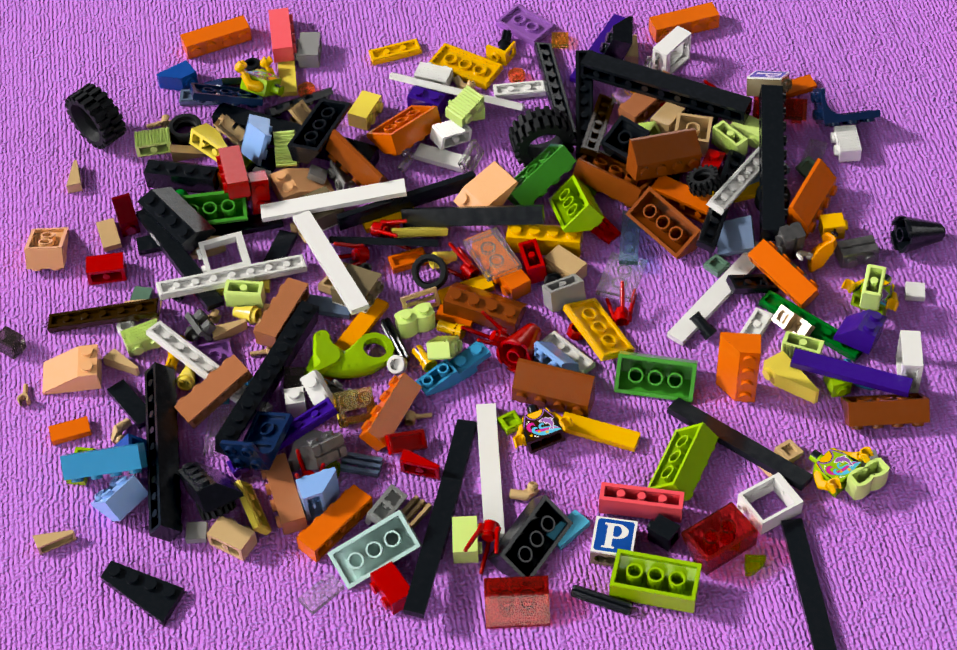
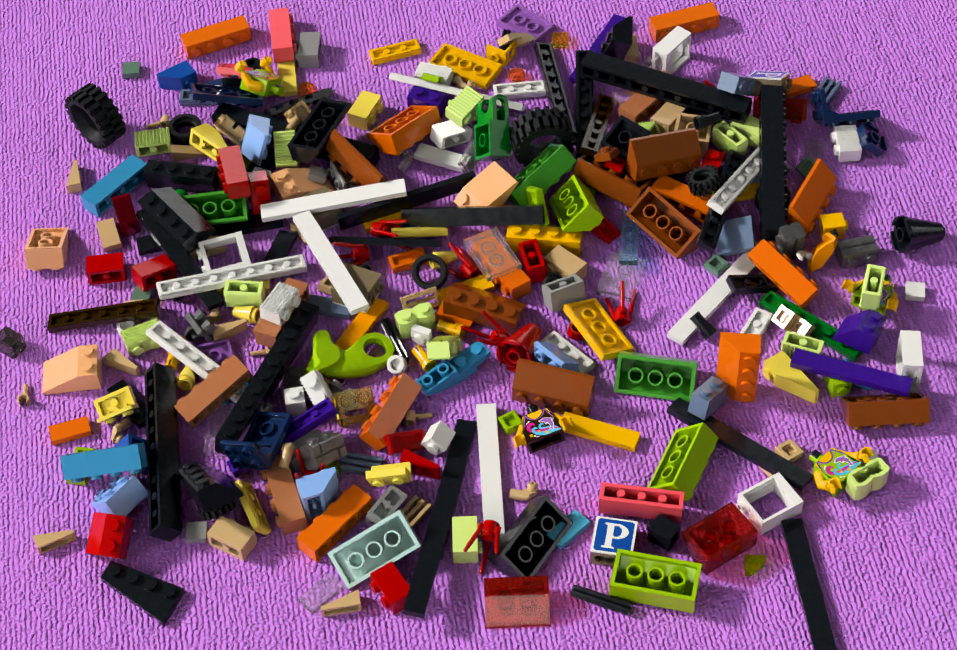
none -> dark azure brick [80,154,147,218]
none -> red slope [86,512,134,560]
none -> light yellow bracket [93,386,139,425]
none -> sand green tile [122,61,141,79]
none -> red brick [131,254,177,292]
none -> coral plate [216,63,253,79]
none -> white brick [259,281,301,326]
none -> tan arm [279,442,296,469]
none -> tan arm [284,110,300,131]
none -> tan piece [321,589,362,617]
none -> light yellow bracket [365,462,412,487]
none -> white plate [411,324,432,346]
none -> white brick [421,421,456,456]
none -> lime tile [422,73,444,84]
none -> green brick [474,94,511,162]
none -> tan slope [497,32,536,48]
none -> lime tile [525,186,550,226]
none -> dark orange plate [594,146,620,162]
none -> red tile [604,156,627,173]
none -> sand blue brick [688,376,729,421]
none -> black pin [693,112,722,130]
none -> sand blue brick [717,71,756,96]
none -> sand blue tile [810,76,841,105]
none -> dark blue plate [856,122,888,157]

